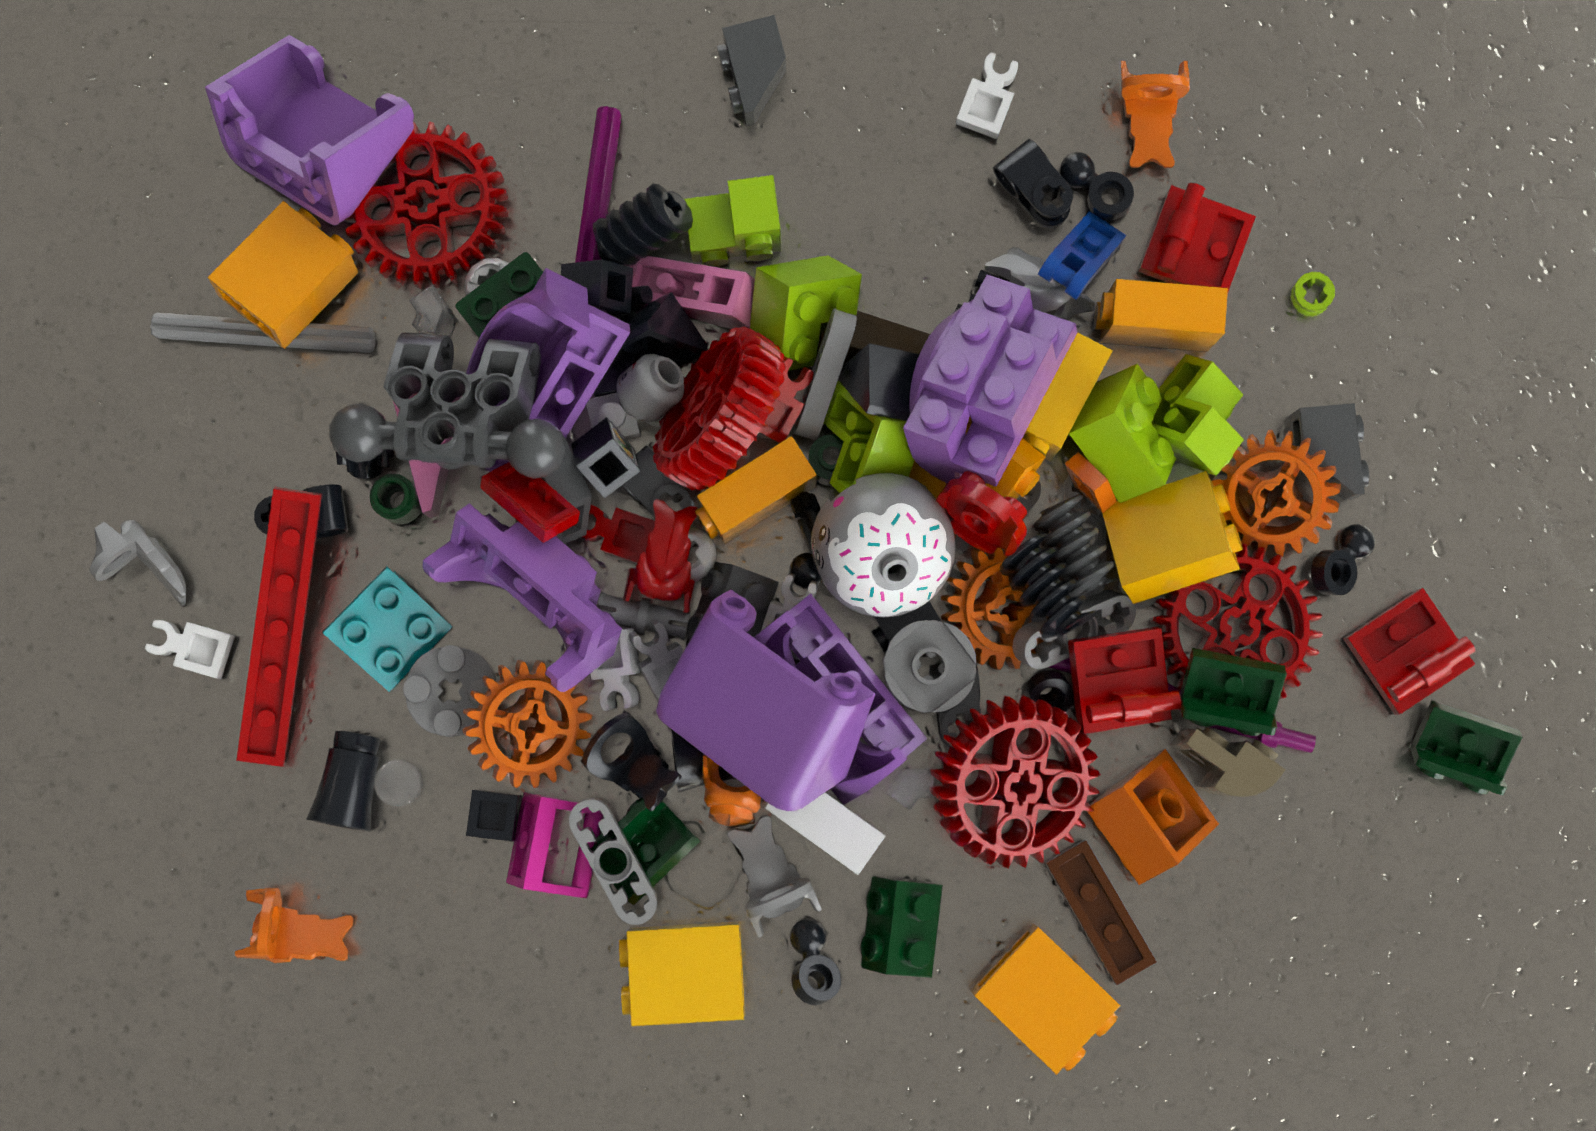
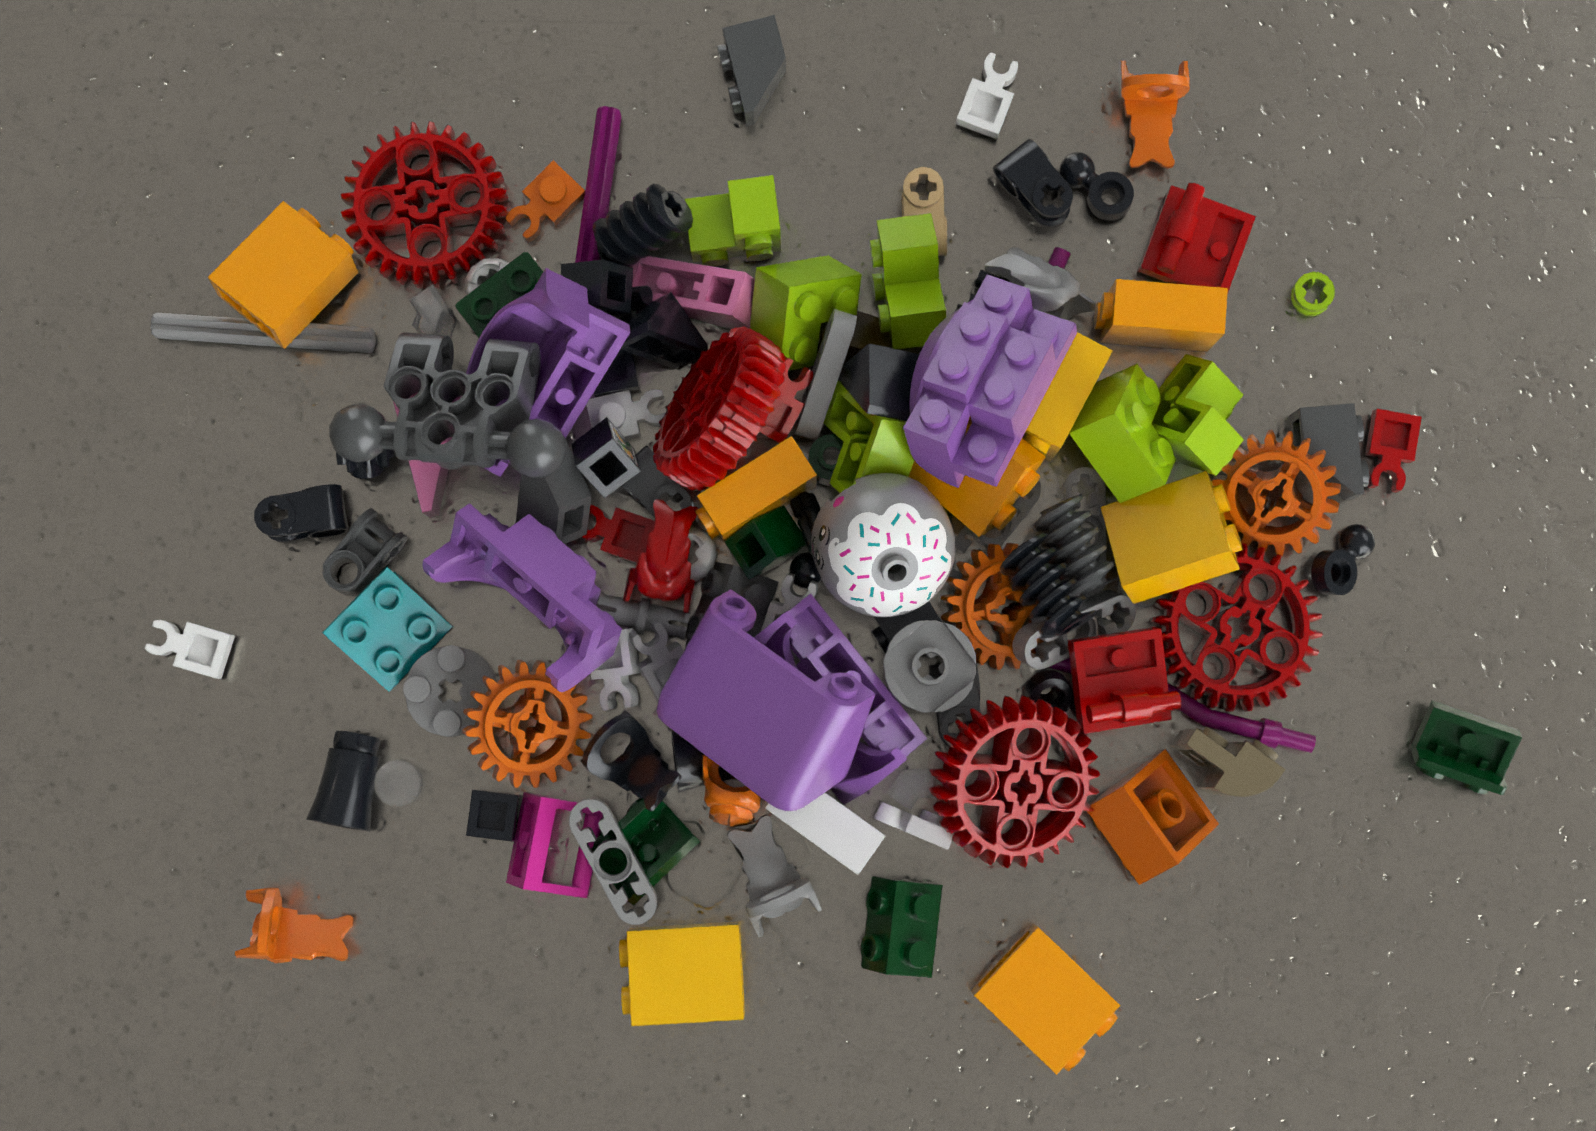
light grey hair [89,520,186,607] -> none
medium lavender windscreen [205,35,414,225] -> none
red plate [236,487,322,767] -> none
dark green brick [370,474,422,524] -> none
red plate [480,462,580,543] -> none
light grey head [616,354,684,422] -> none
black plate [790,918,841,1005] -> none
red plate [936,471,1027,556] -> none
blue plate [1038,211,1127,300] -> none
reddish brown plate [1044,840,1157,985] -> none
orange tile [1064,452,1117,513] -> none
dark green bracket [1180,648,1287,736] -> none
red plate [1343,588,1476,715] -> none
none -> dark grey piece [322,508,408,596]
none -> orange plate [506,160,585,243]
none -> dark green brick [725,505,806,580]
none -> lime brick [870,213,946,349]
none -> white plate [874,801,954,850]
none -> tan piece [901,167,947,256]
none -> red plate [1365,408,1422,493]

